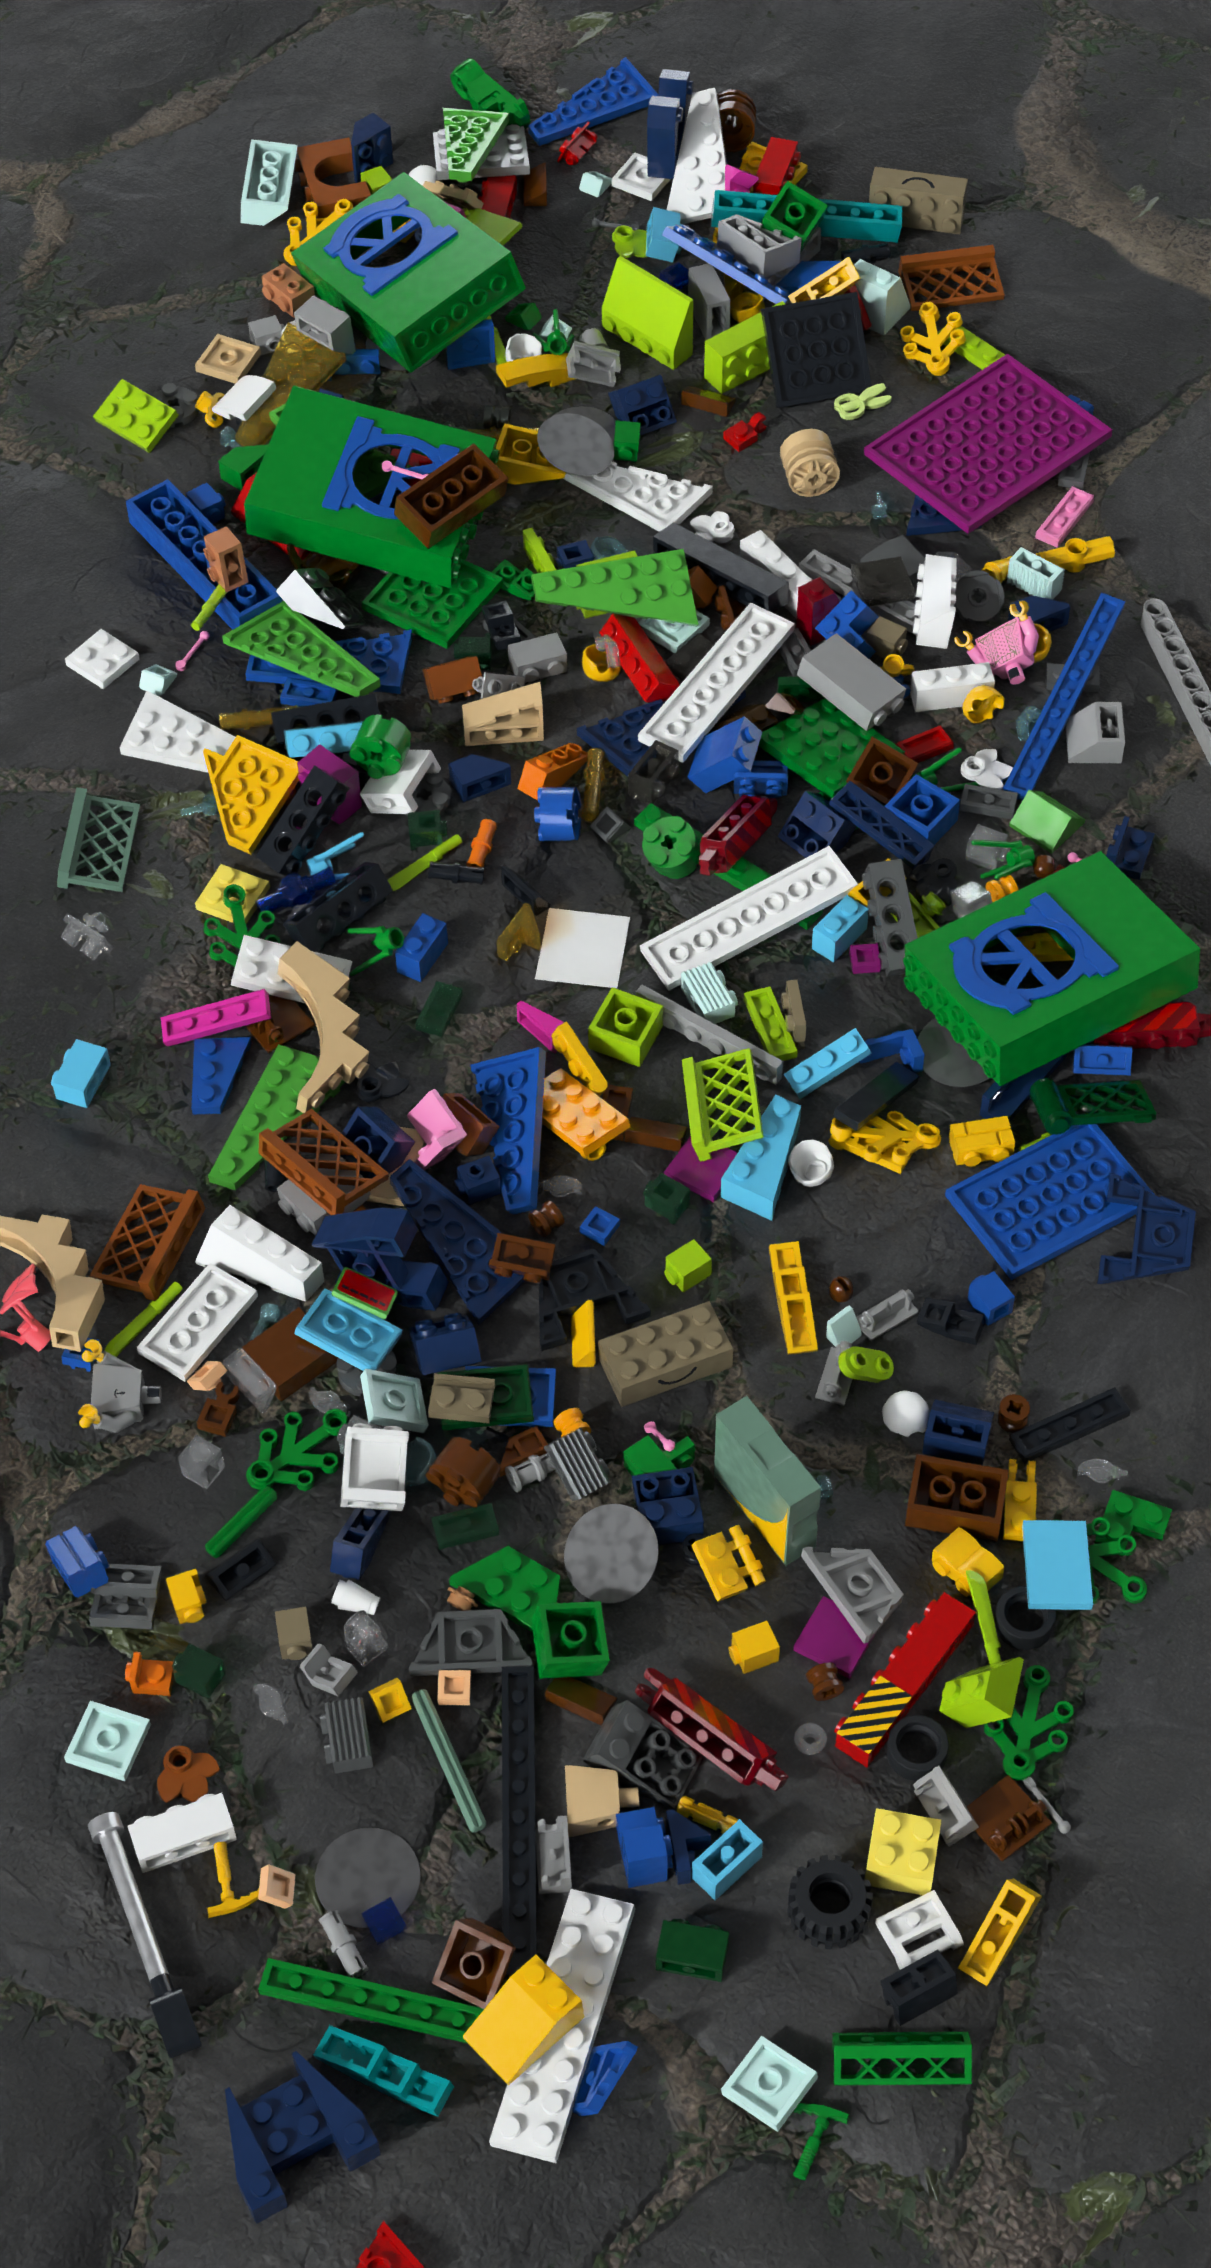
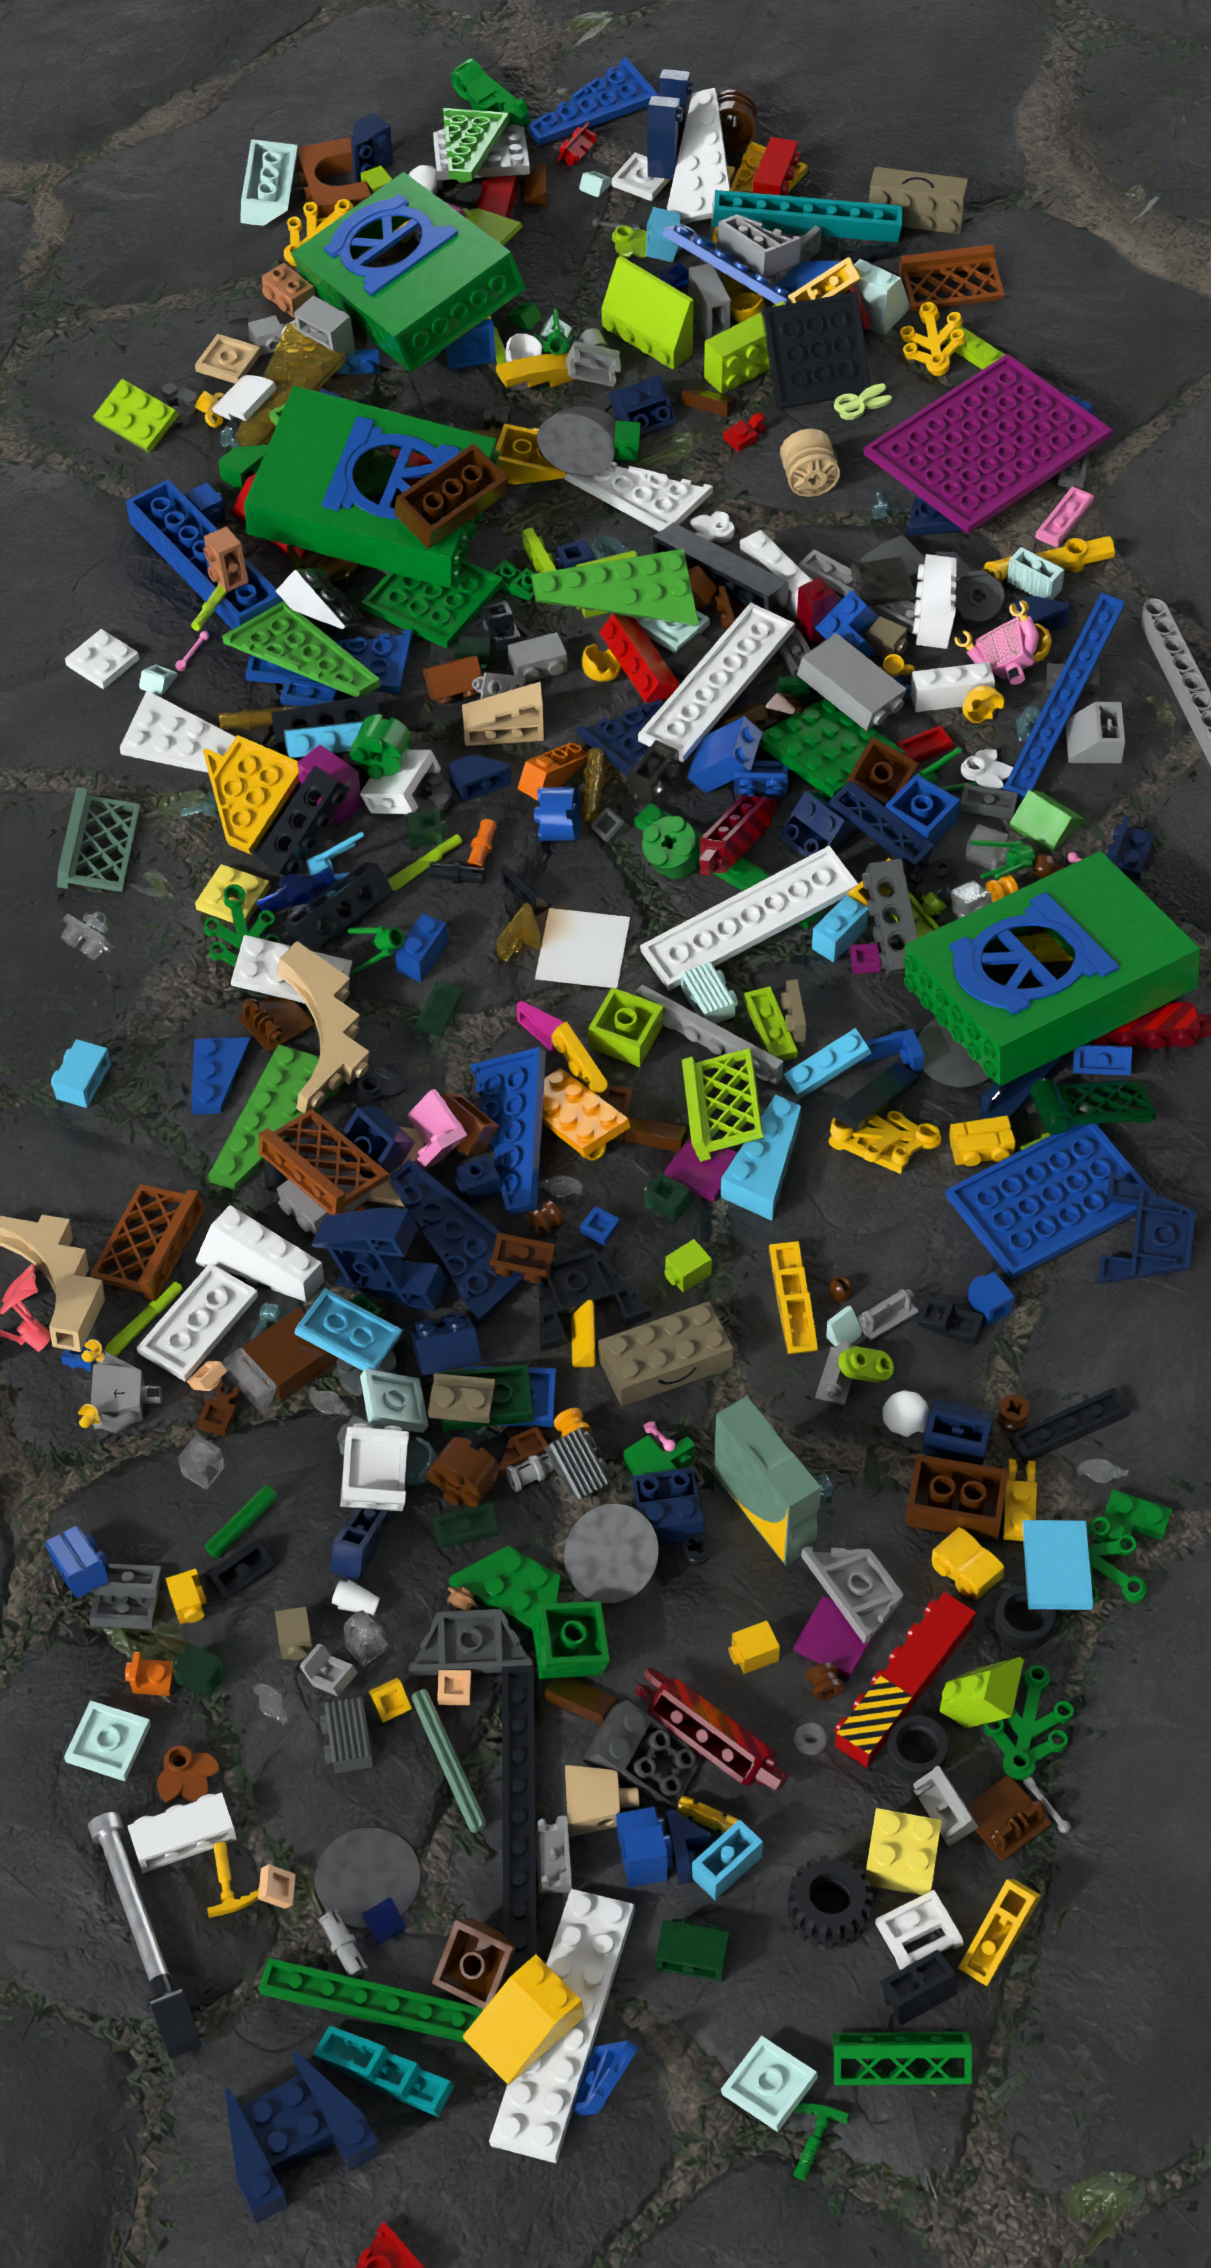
dark pink plate [161,989,271,1047] -> none
green plant [246,1409,348,1491] -> none
slope [331,1267,398,1319] -> none
bright pink hinge [382,461,429,480] -> none
tan plate [423,181,484,209] -> none
clear arm [595,635,620,668] -> none
yellow plate [691,1525,766,1602] -> none
dark pink slope [725,164,759,193] -> none
green brick [762,181,828,254] -> none
white hair [788,1139,834,1187] -> none
lime piece [966,1570,1002,1664] -> none

